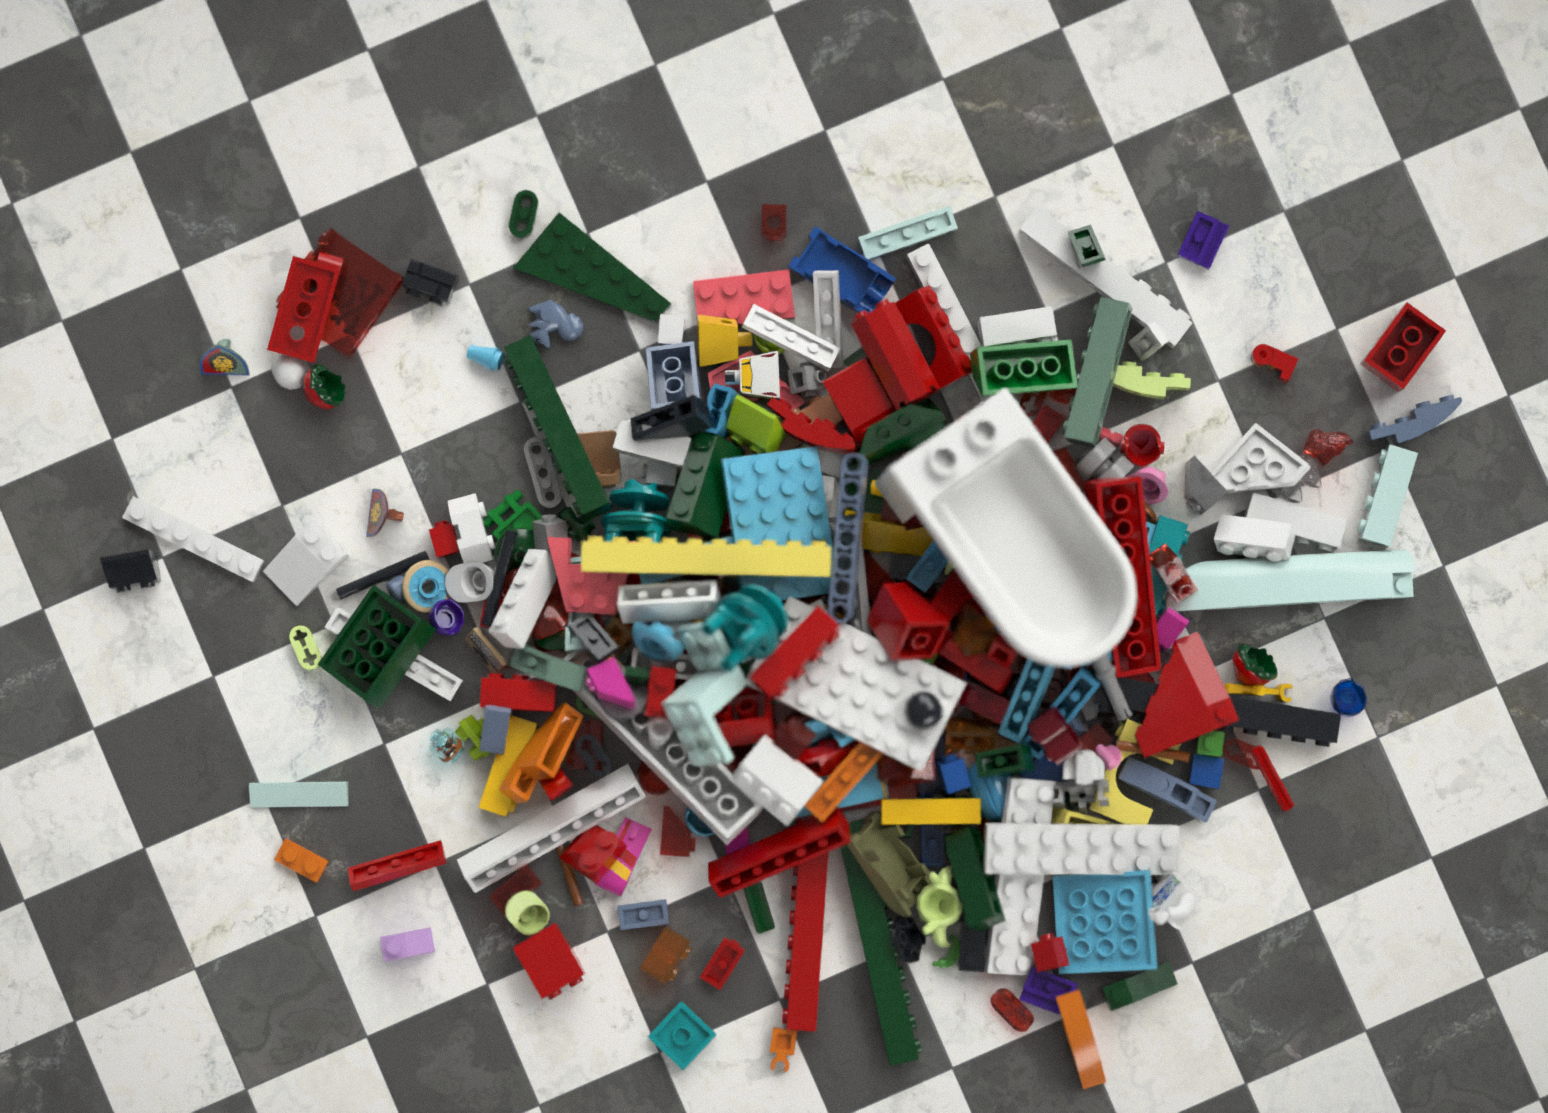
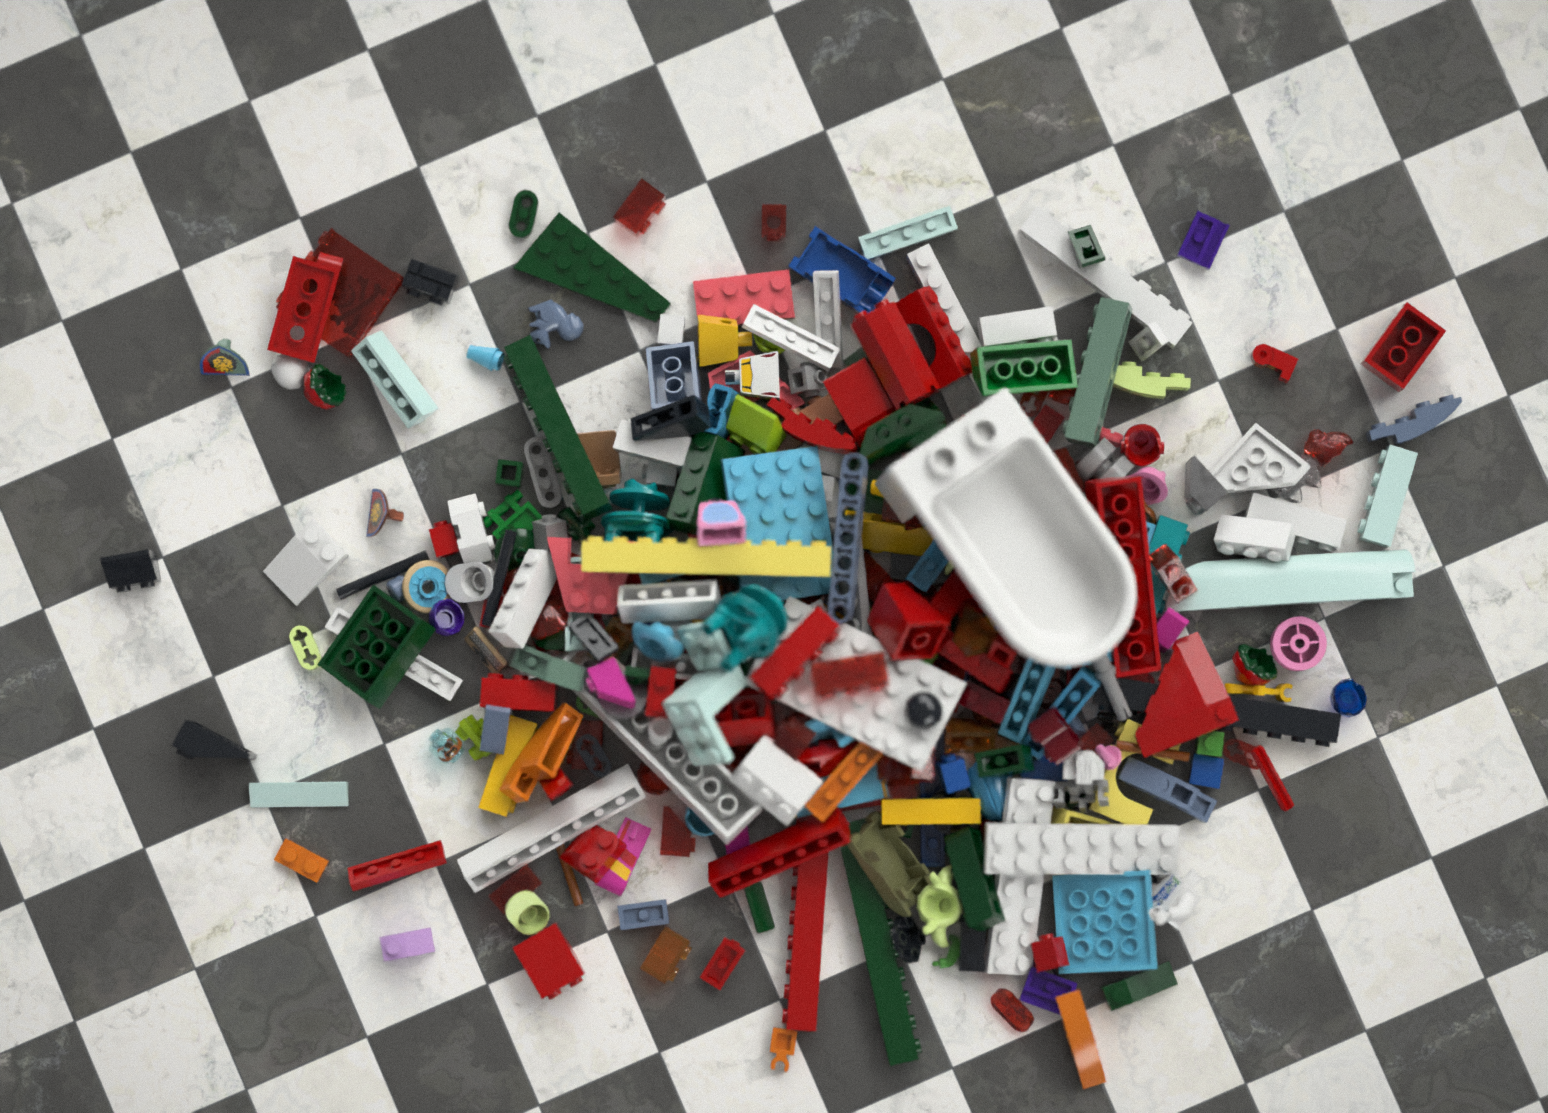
white plate [122,496,264,582] -> none
teal plate [648,1000,717,1070] -> none
none -> black slope [172,719,257,759]
none -> light aqua brick [351,330,438,429]
none -> dark green brick [495,459,524,488]
none -> clear red brick [613,179,666,237]
none -> bright pink torso [698,498,746,546]
none -> clear red brick [810,651,889,700]
none -> bright pink wheel [1270,616,1327,671]

